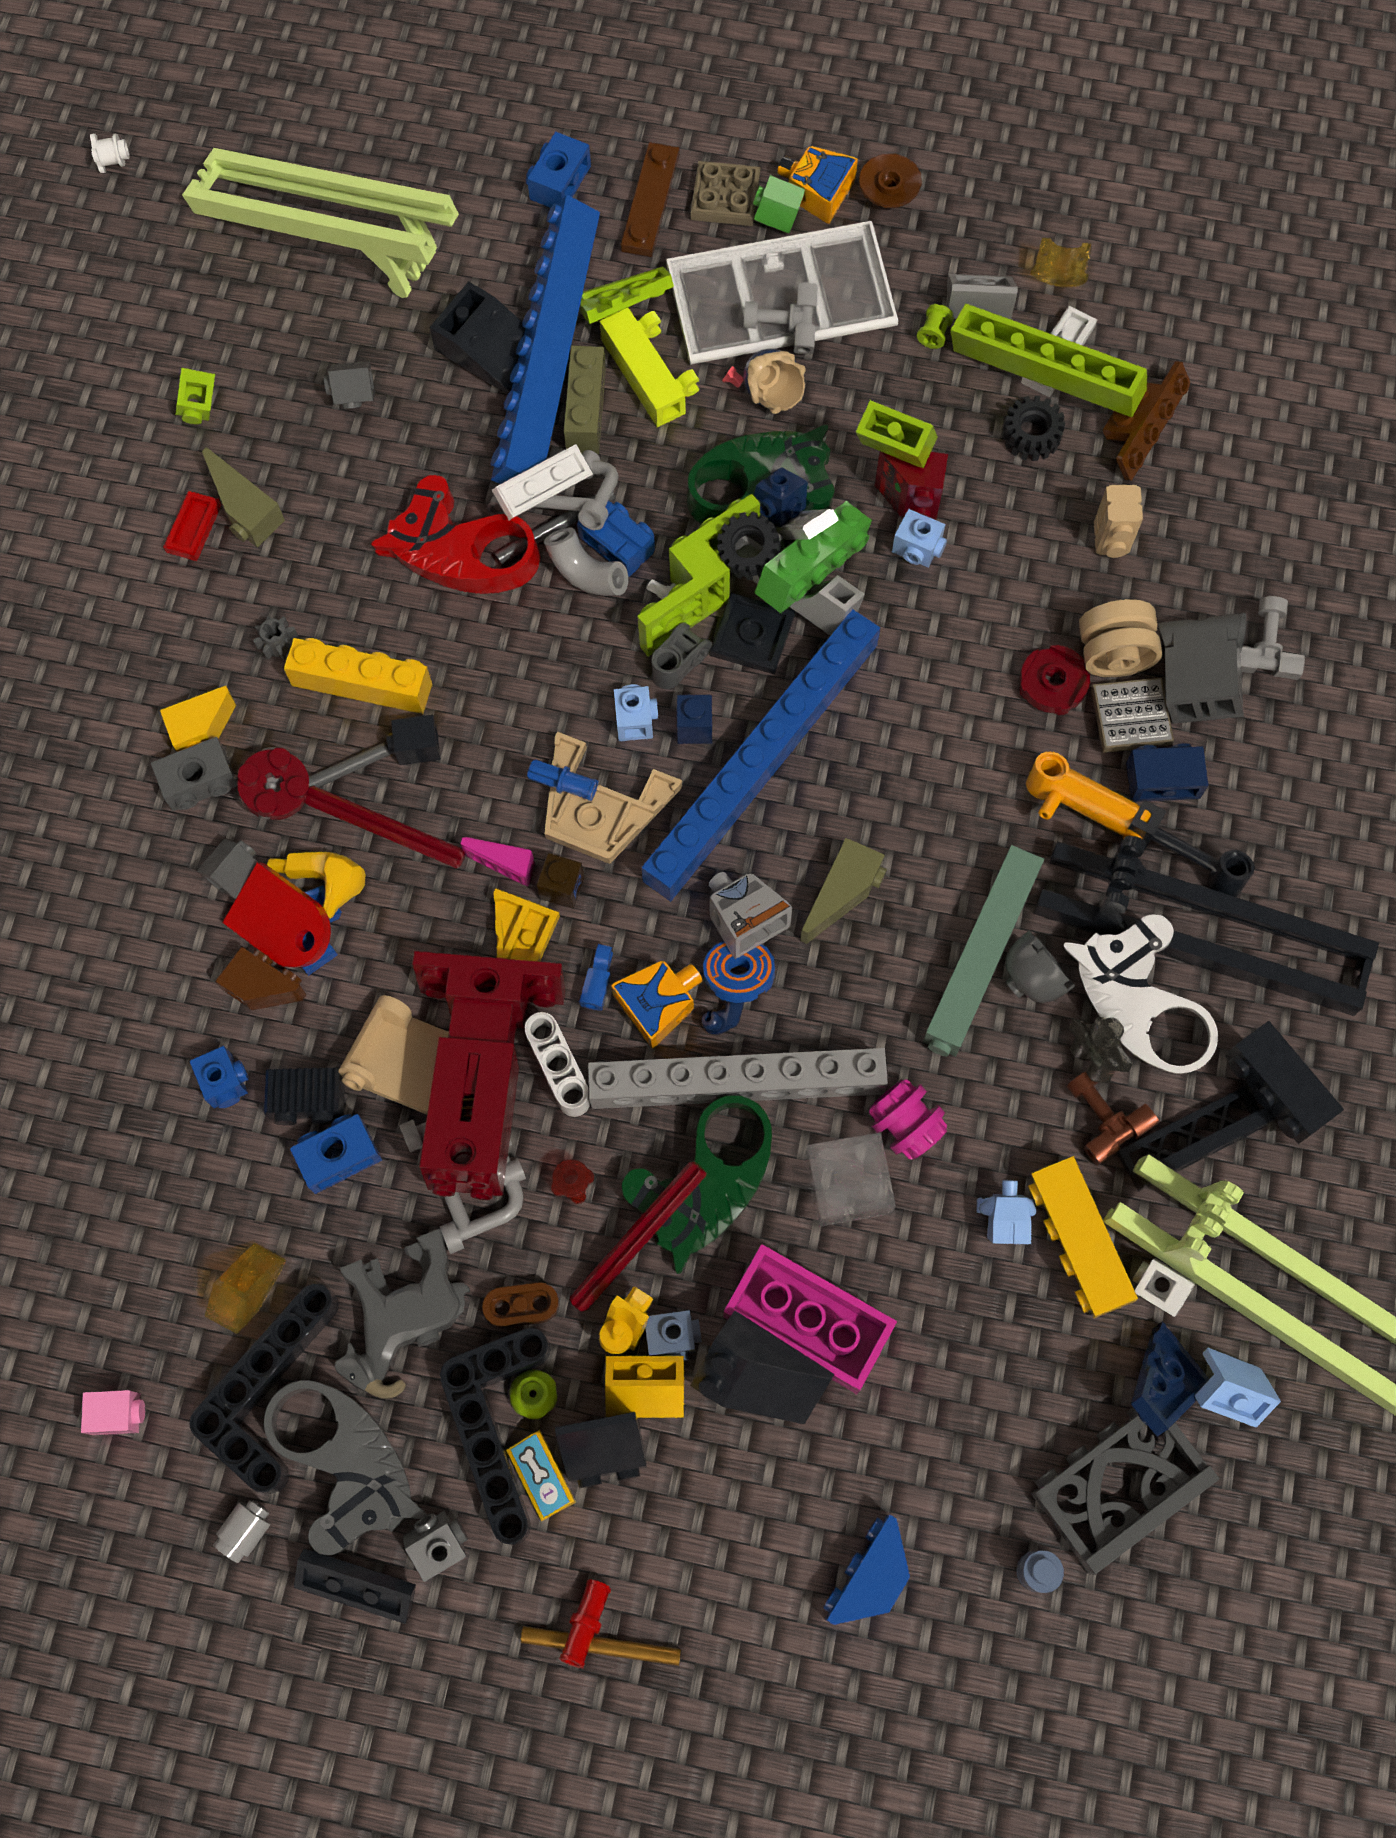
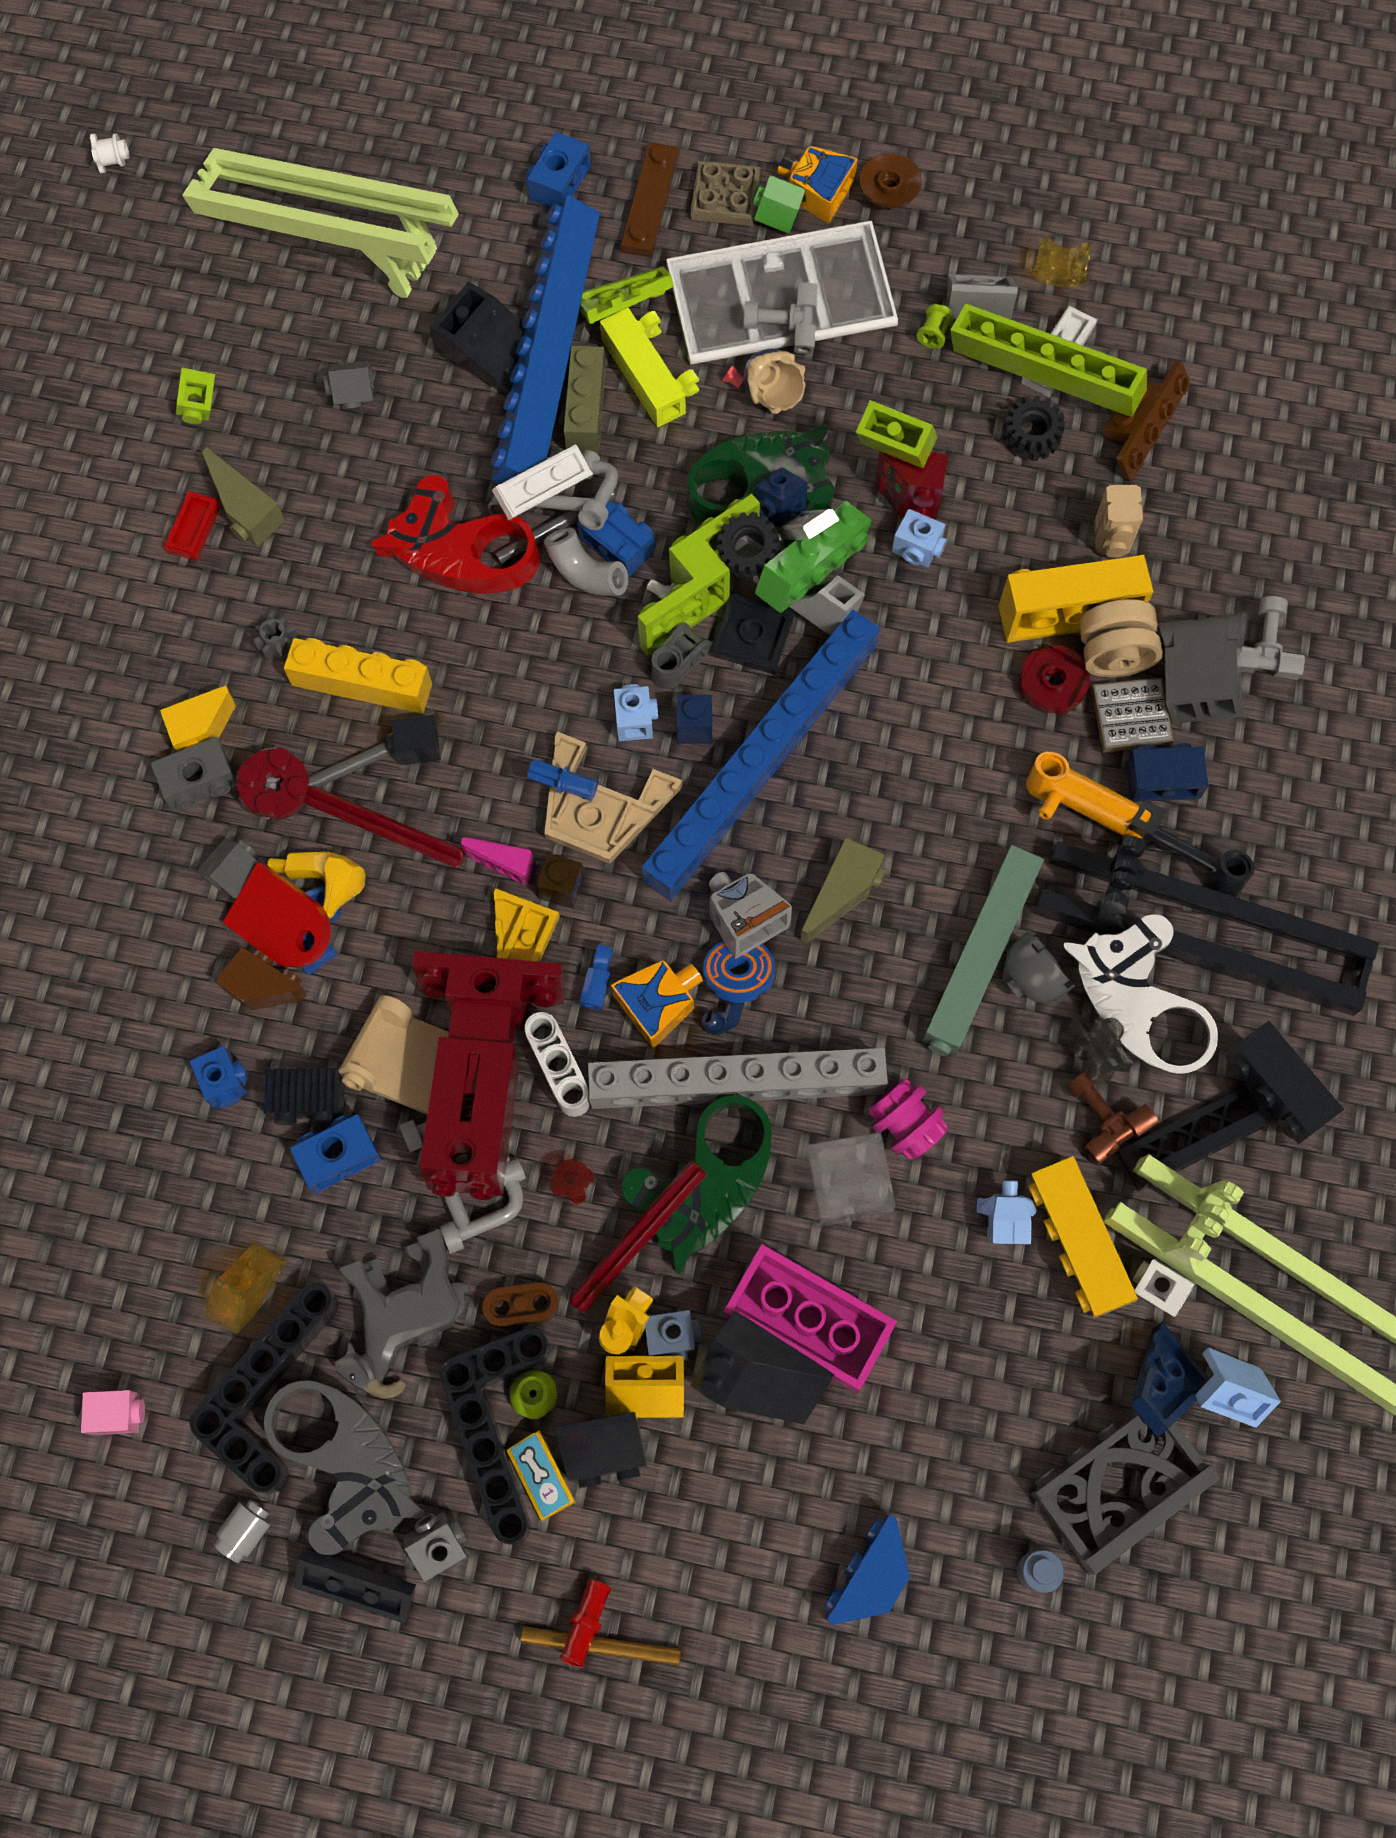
none -> yellow brick [998,555,1154,643]

